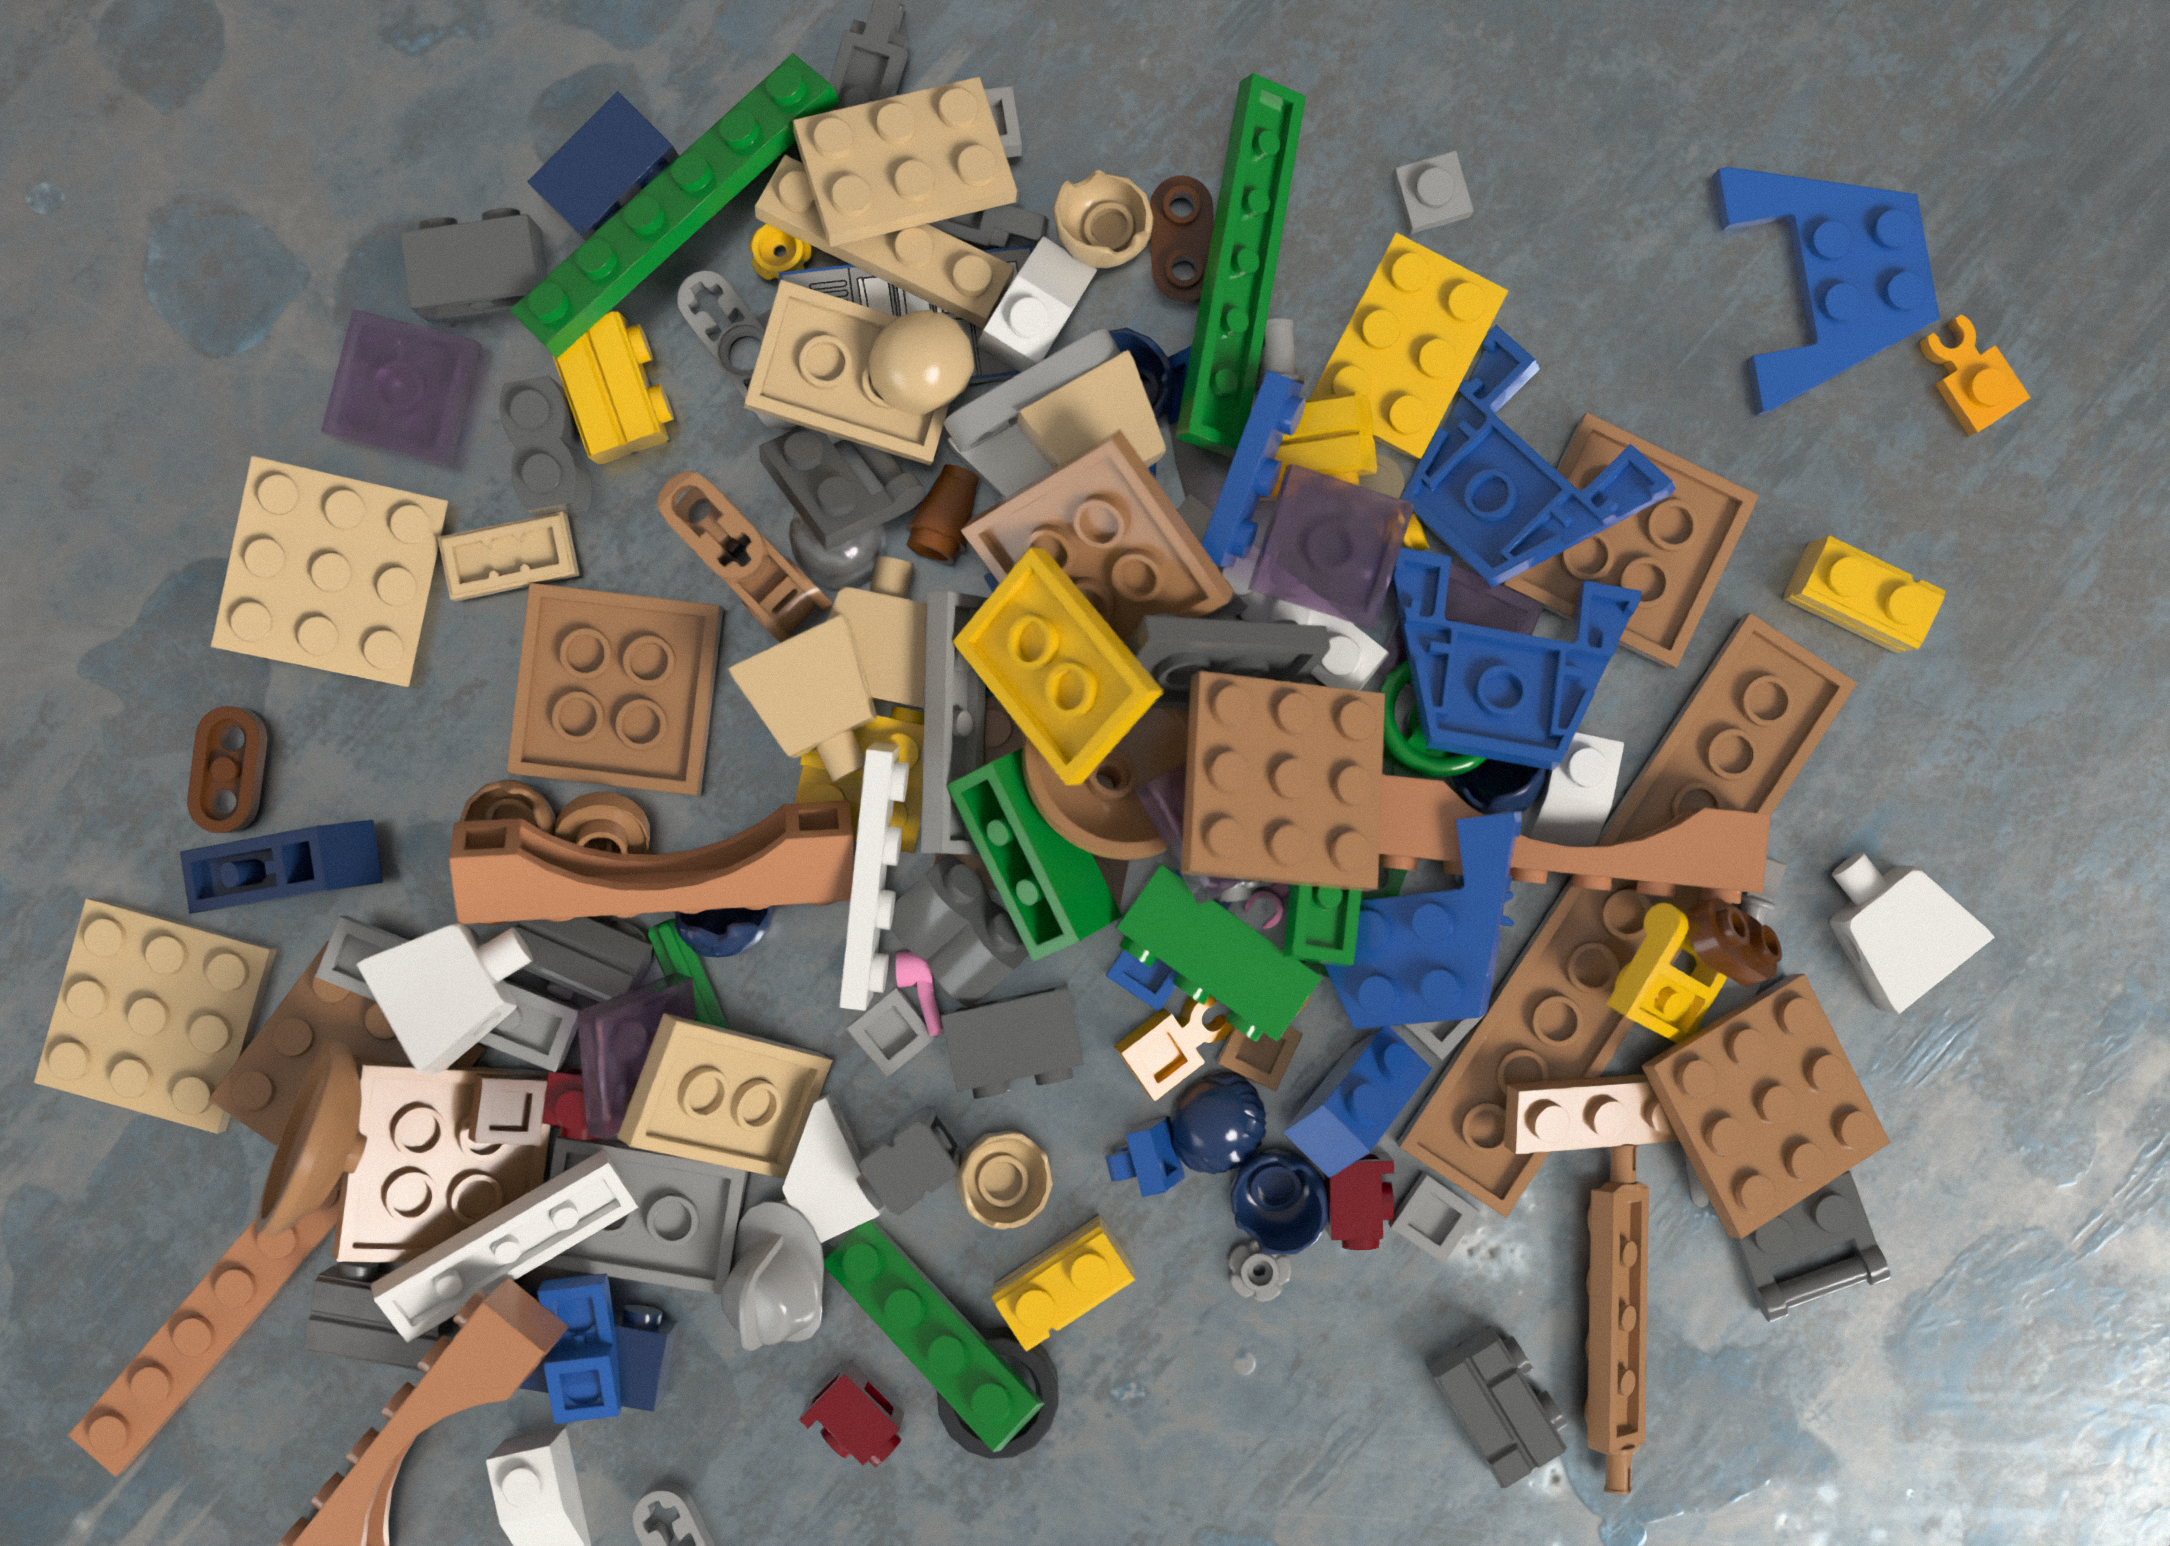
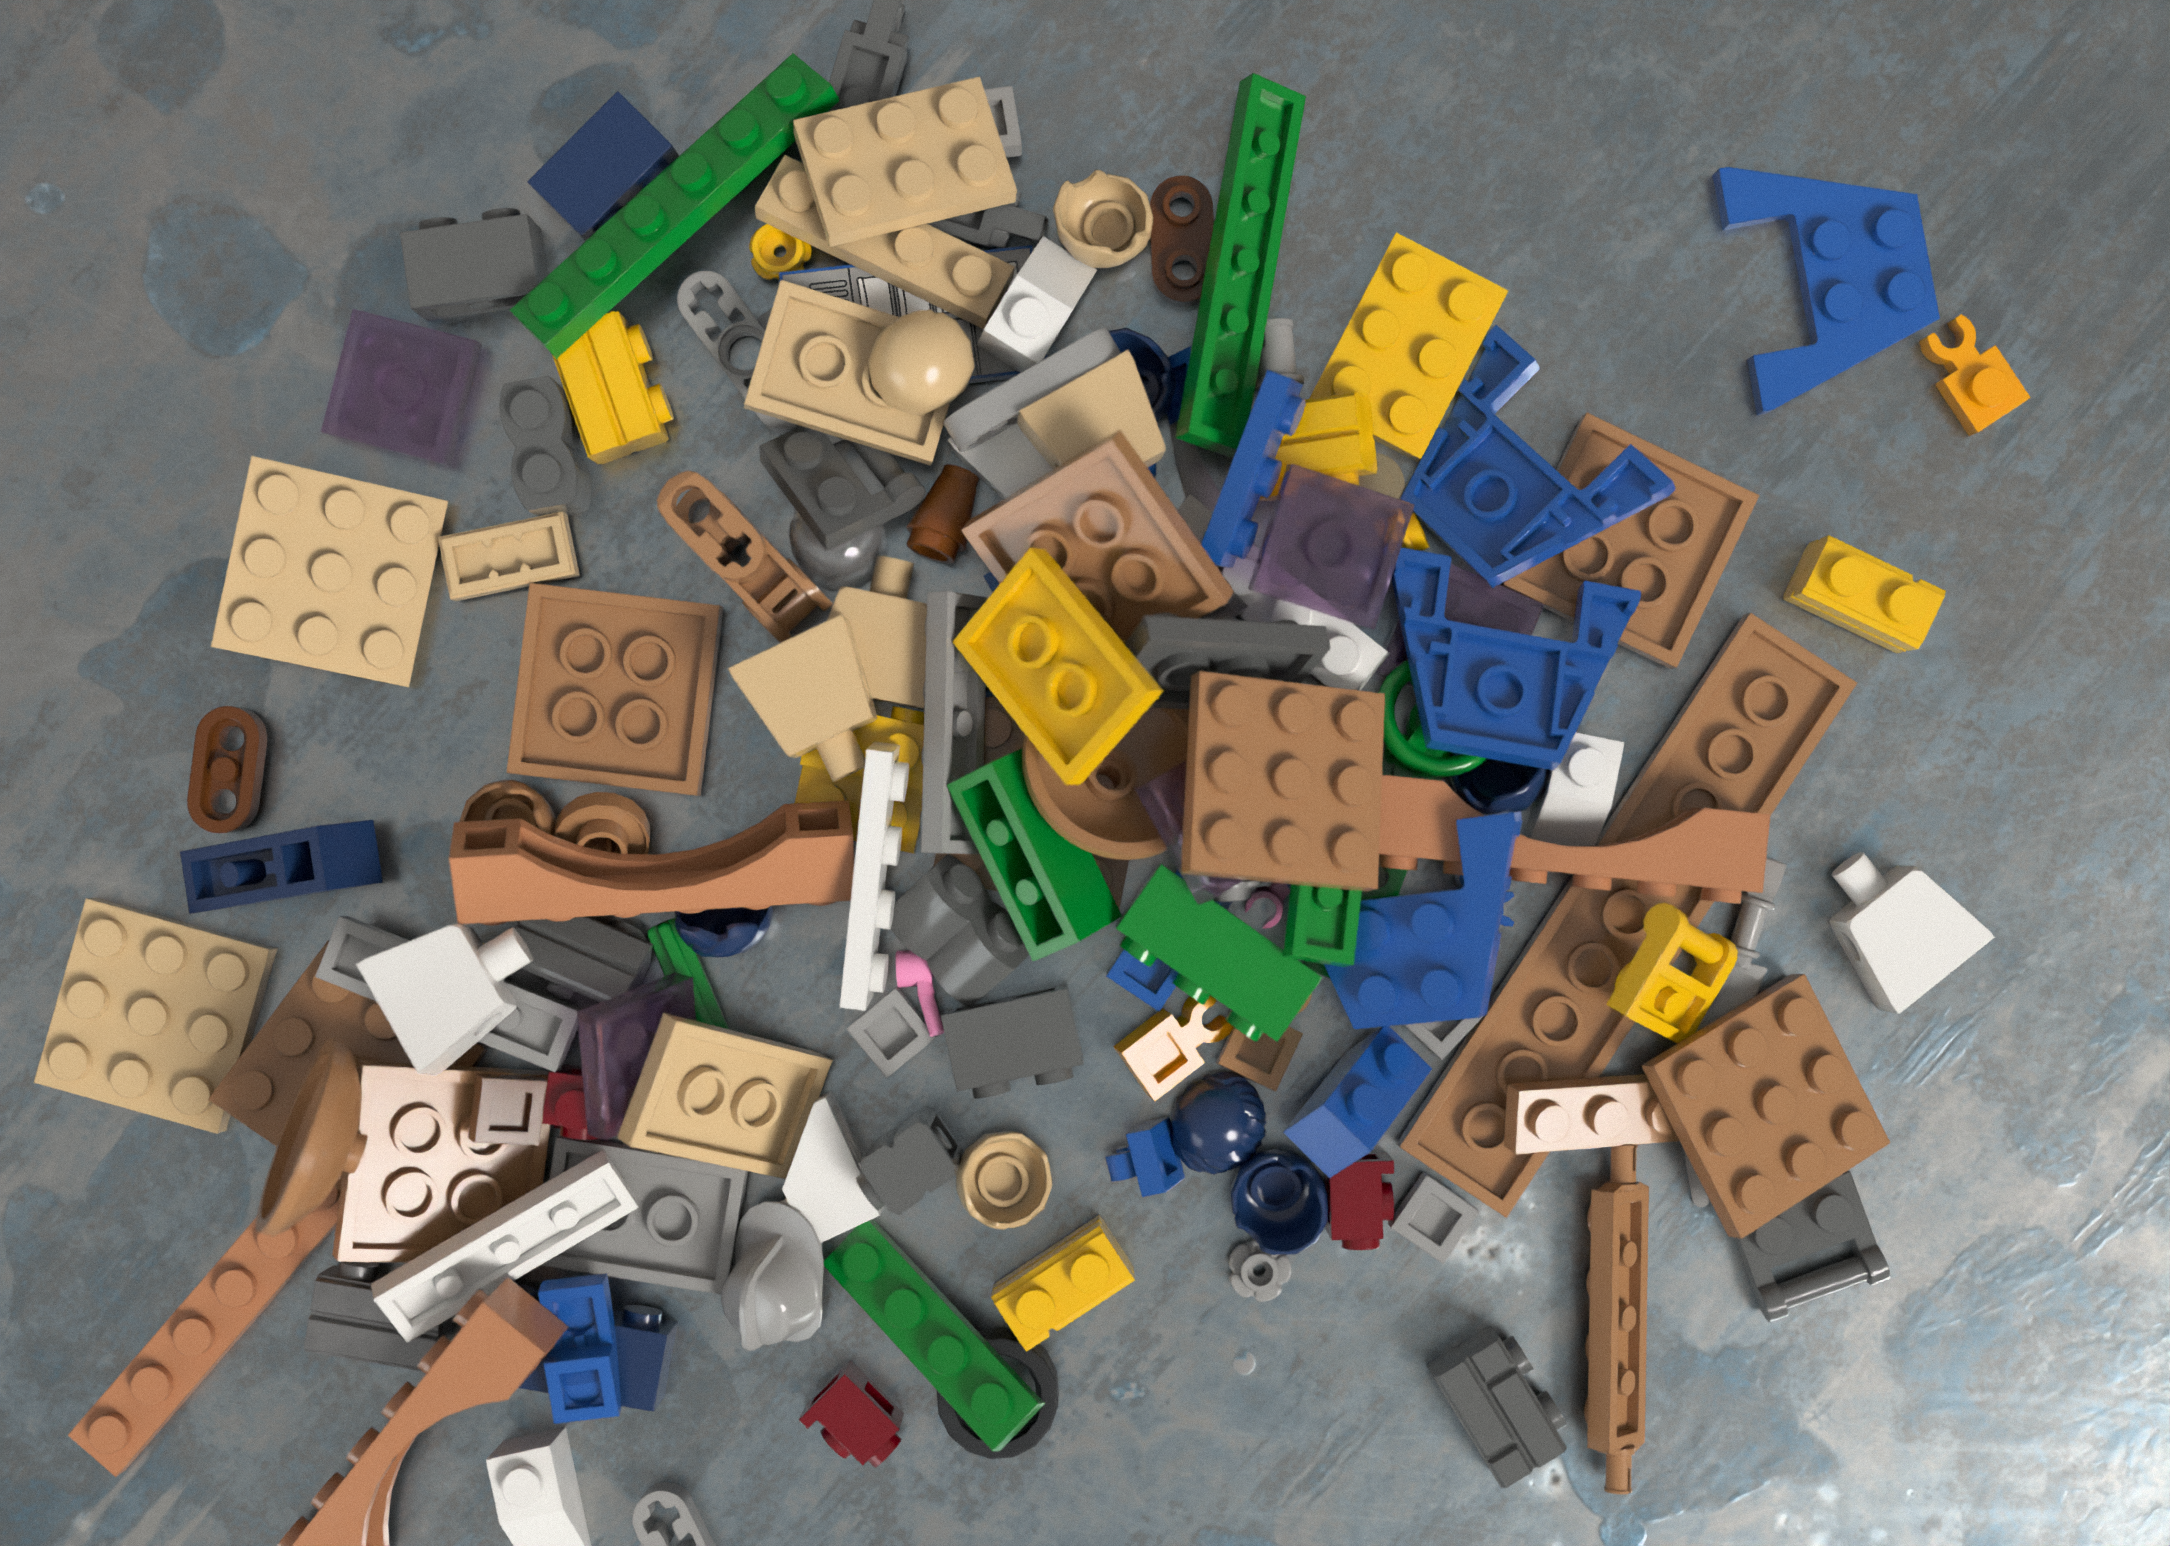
light grey plate [1392,151,1474,234] -> none
reddish brown plate [1686,898,1782,986] -> none

